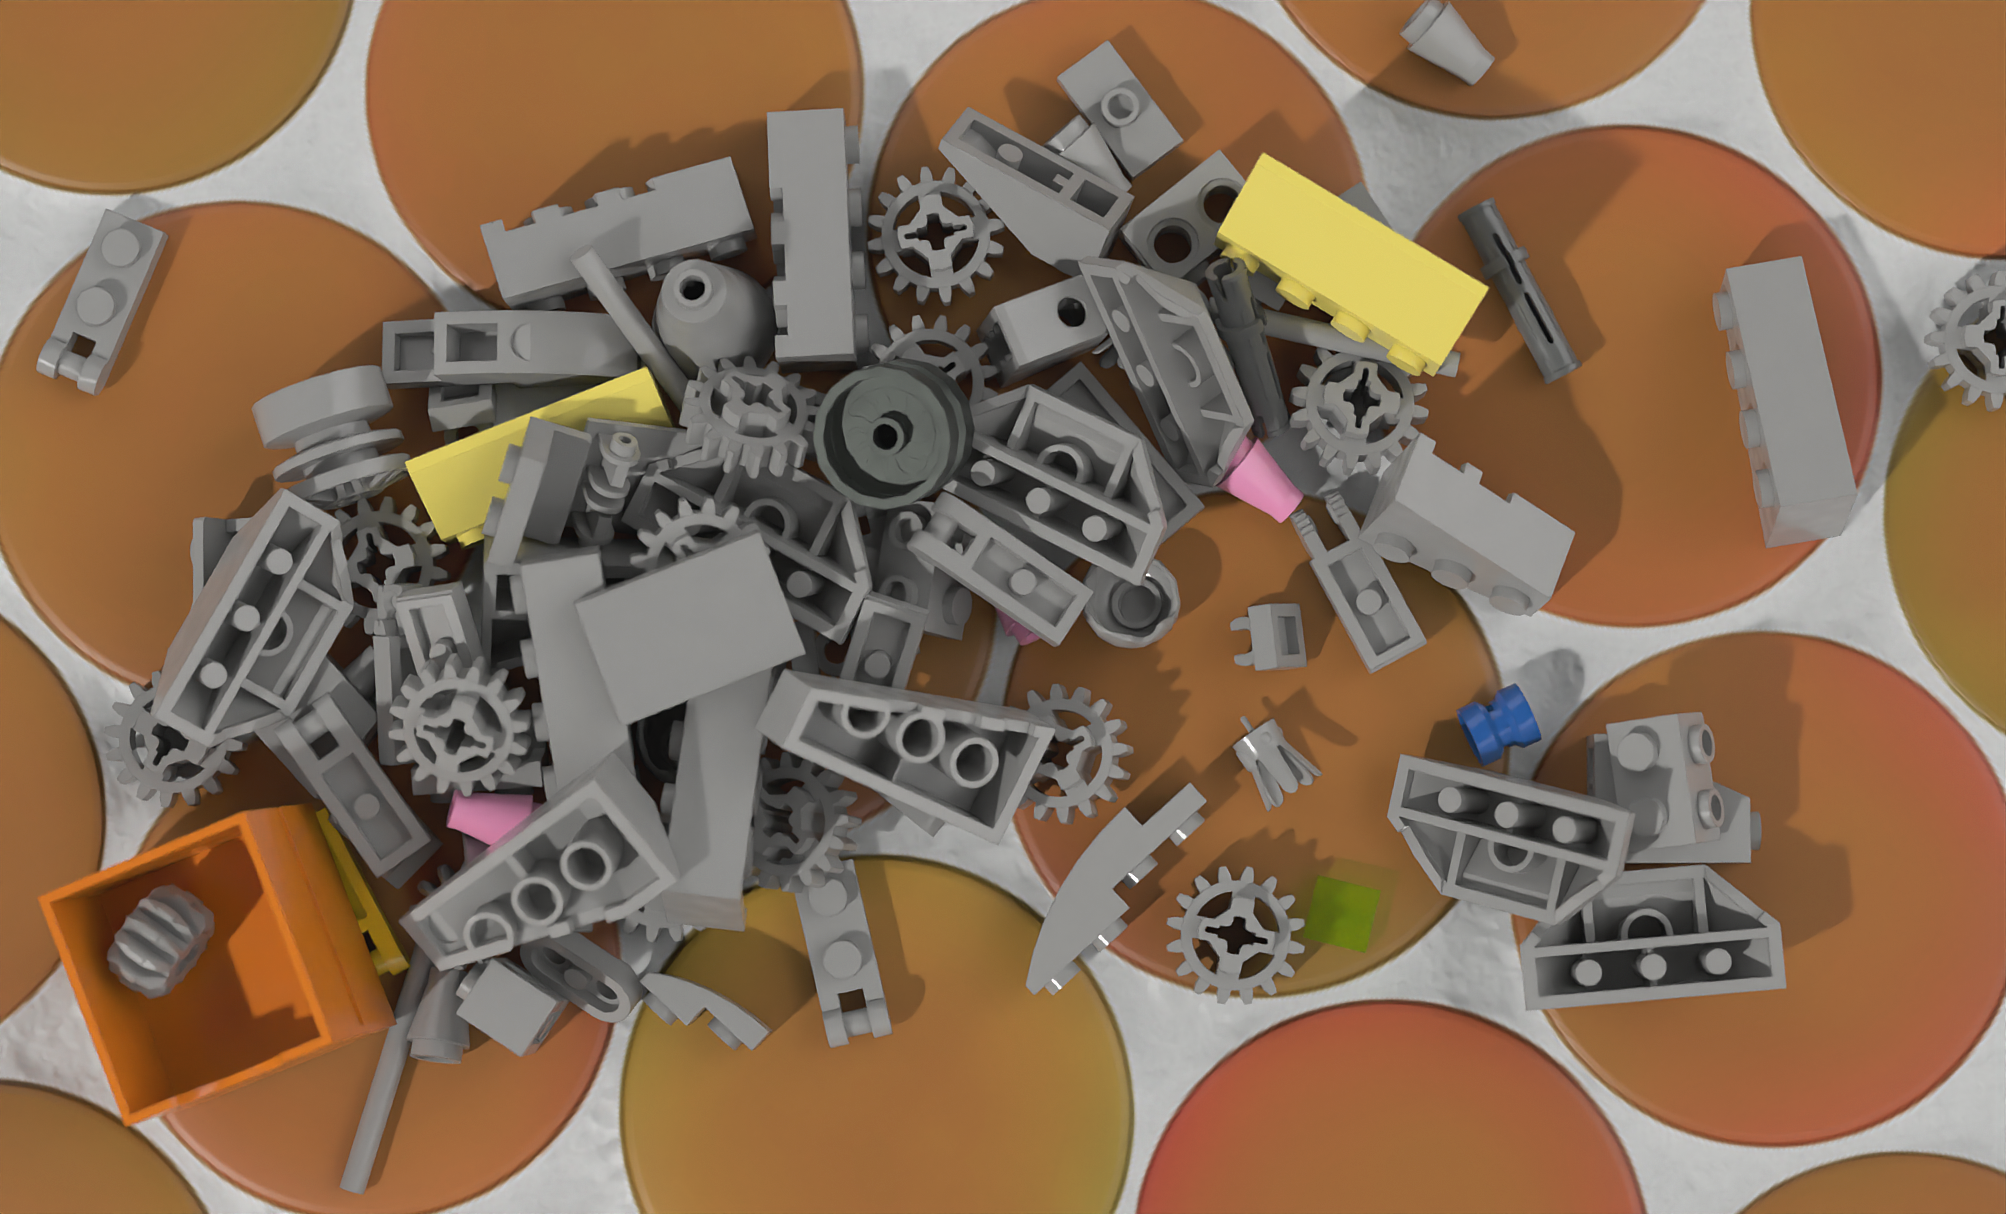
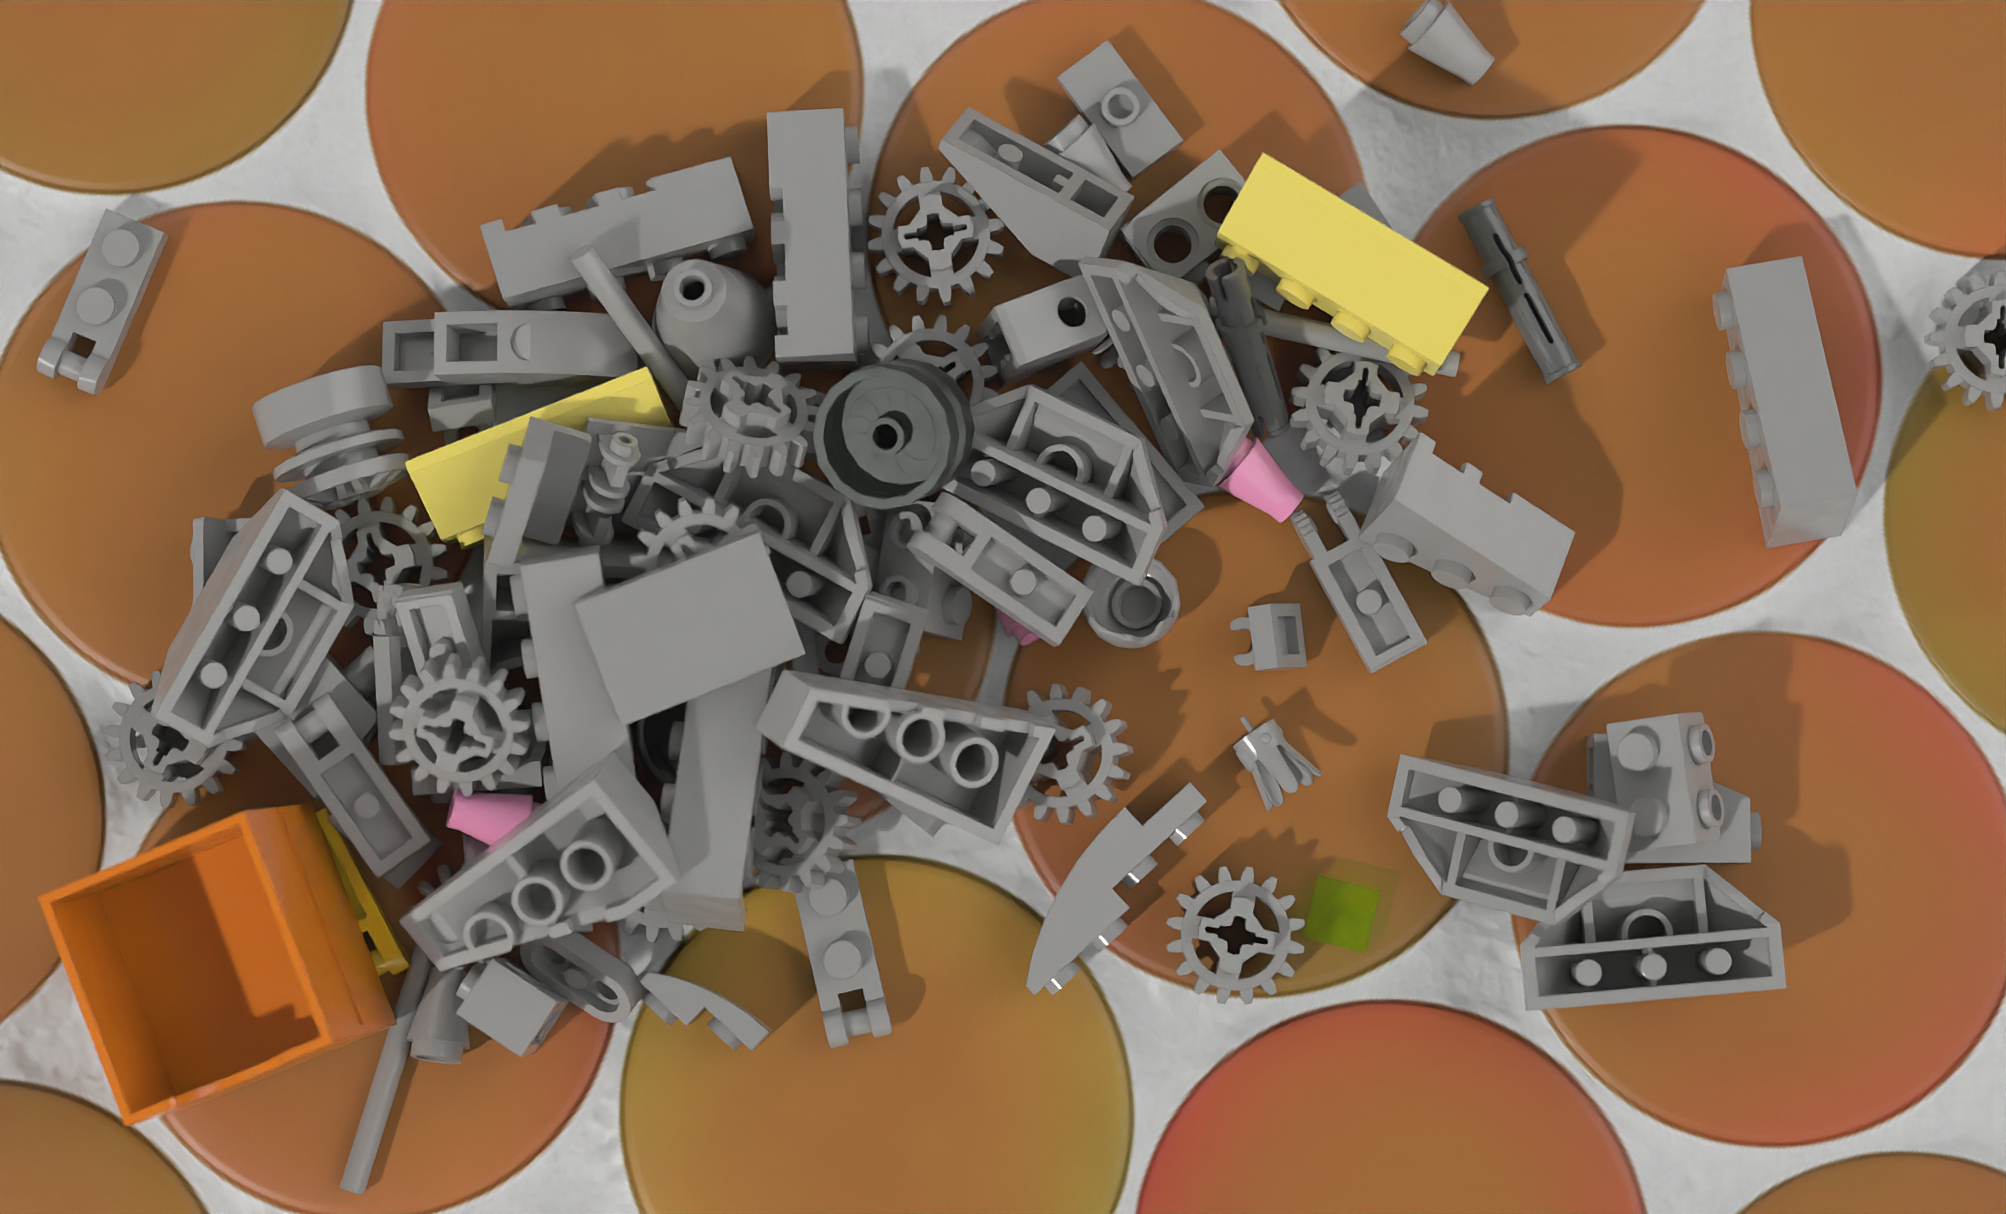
light grey gear [108,884,215,999] -> none
blue wheel [1456,683,1542,767] -> none

